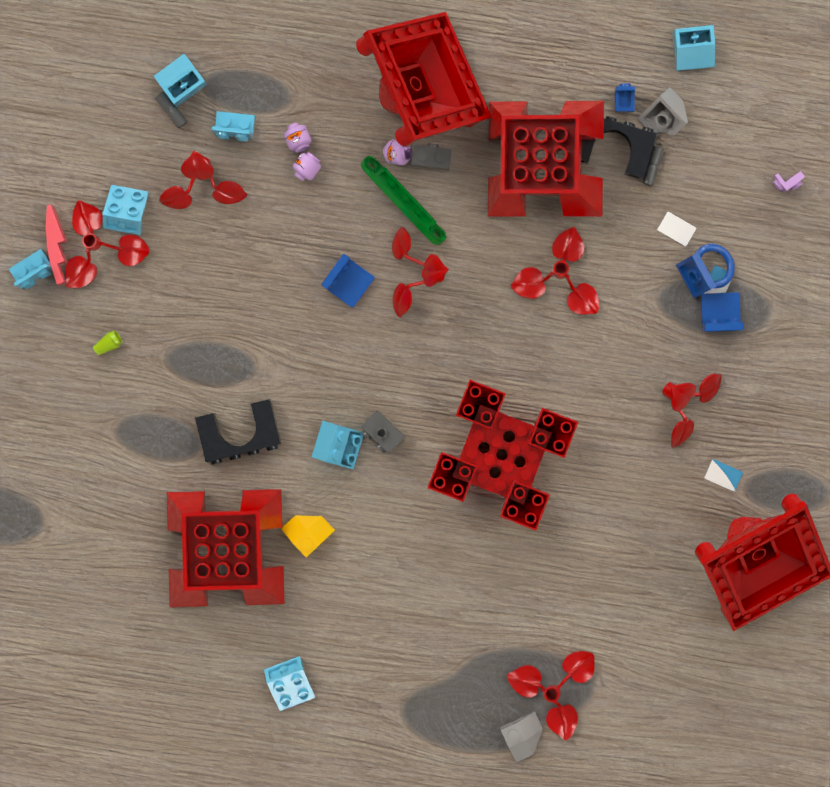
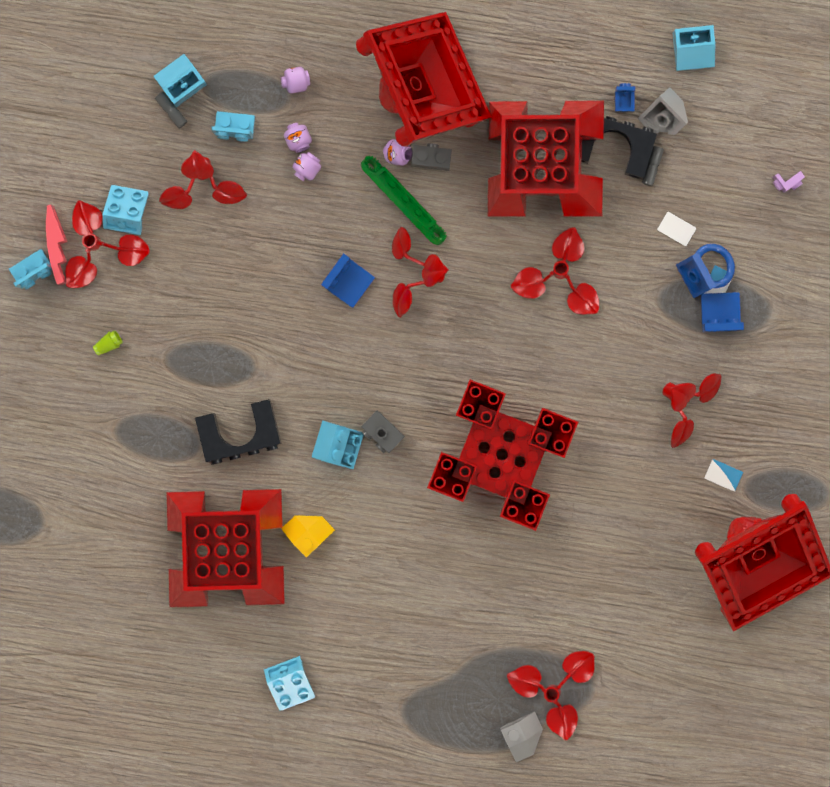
none -> lavender head [281,67,310,94]

